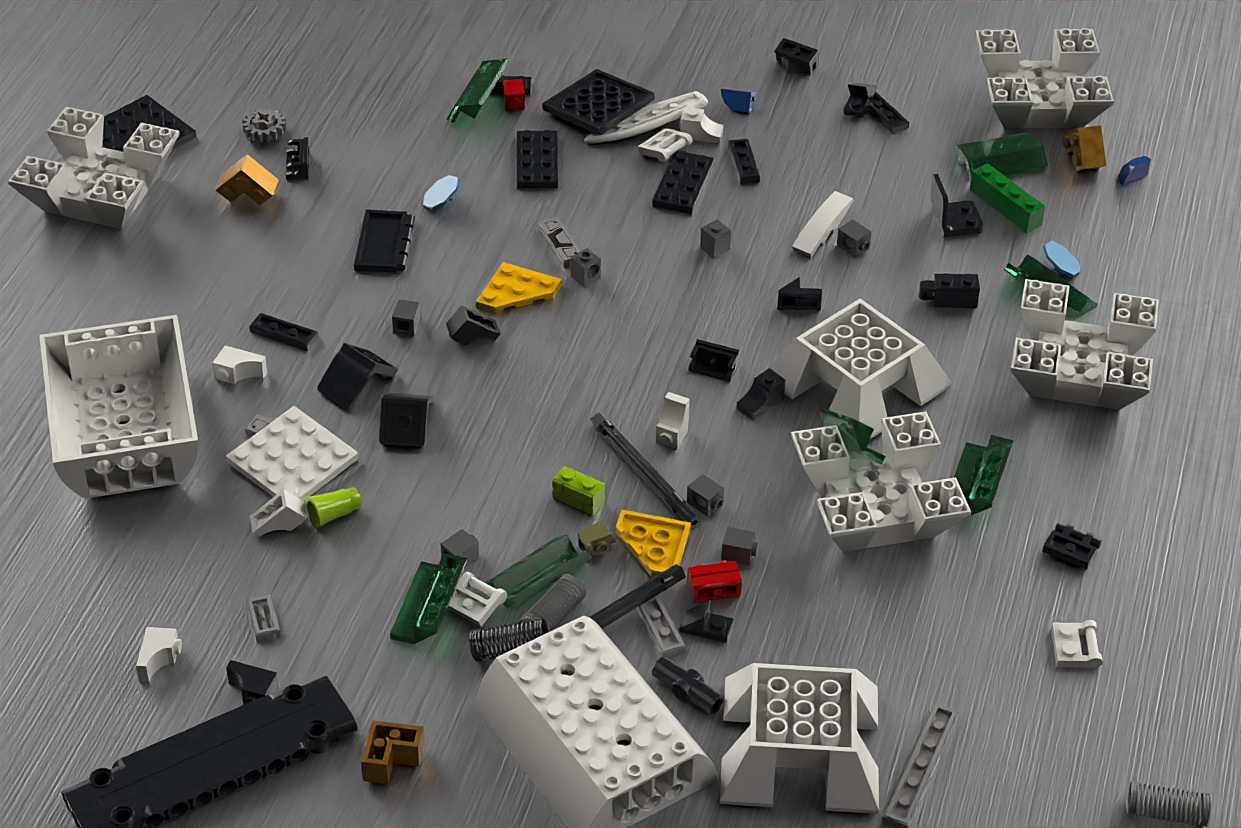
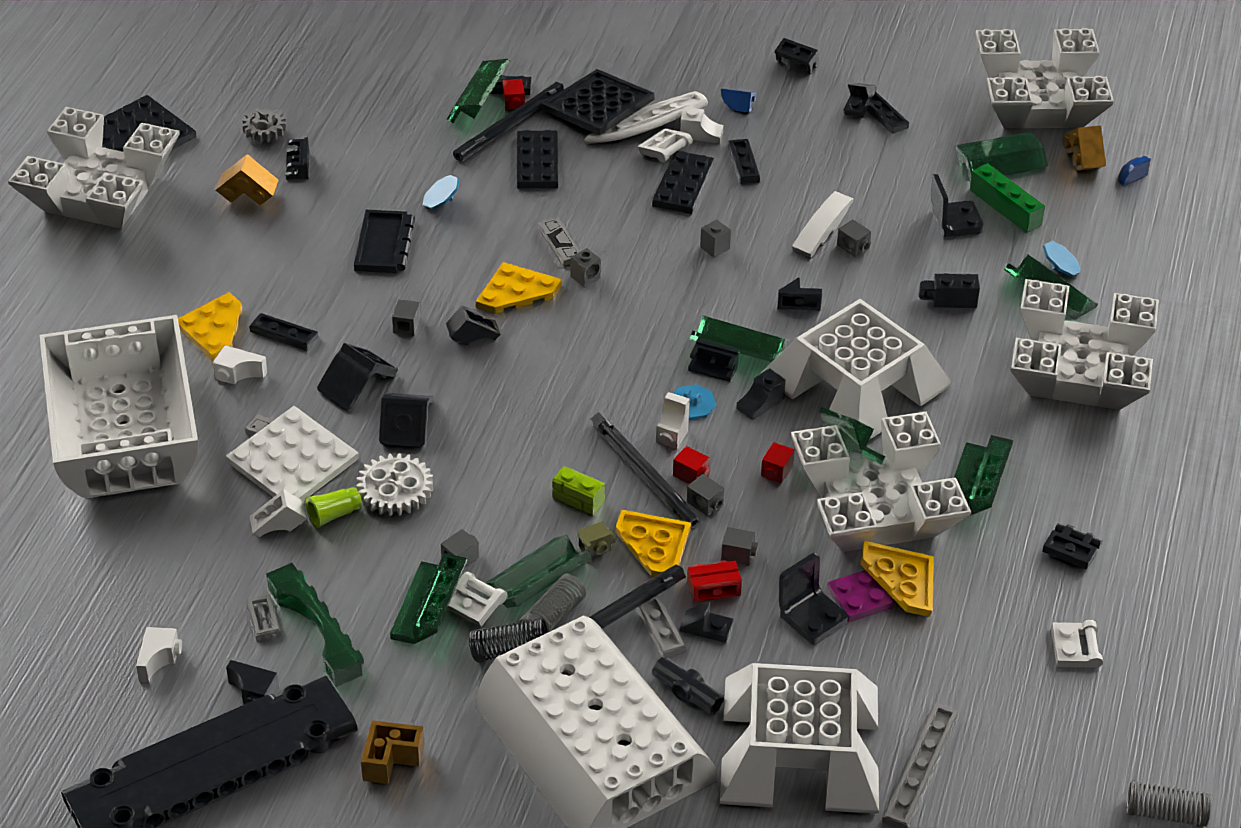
none -> yellow plate [178,292,242,361]
none -> clear green arch [266,563,364,687]
none -> white gear [357,453,433,516]
none -> black piece [453,82,564,162]
none -> dark azure piece [673,384,717,420]
none -> red brick [673,446,711,484]
none -> clear green slope [690,315,790,362]
none -> red brick [761,442,795,483]
none -> black piece [779,552,848,645]
none -> magenta plate [827,570,893,623]
none -> yellow plate [860,541,934,617]

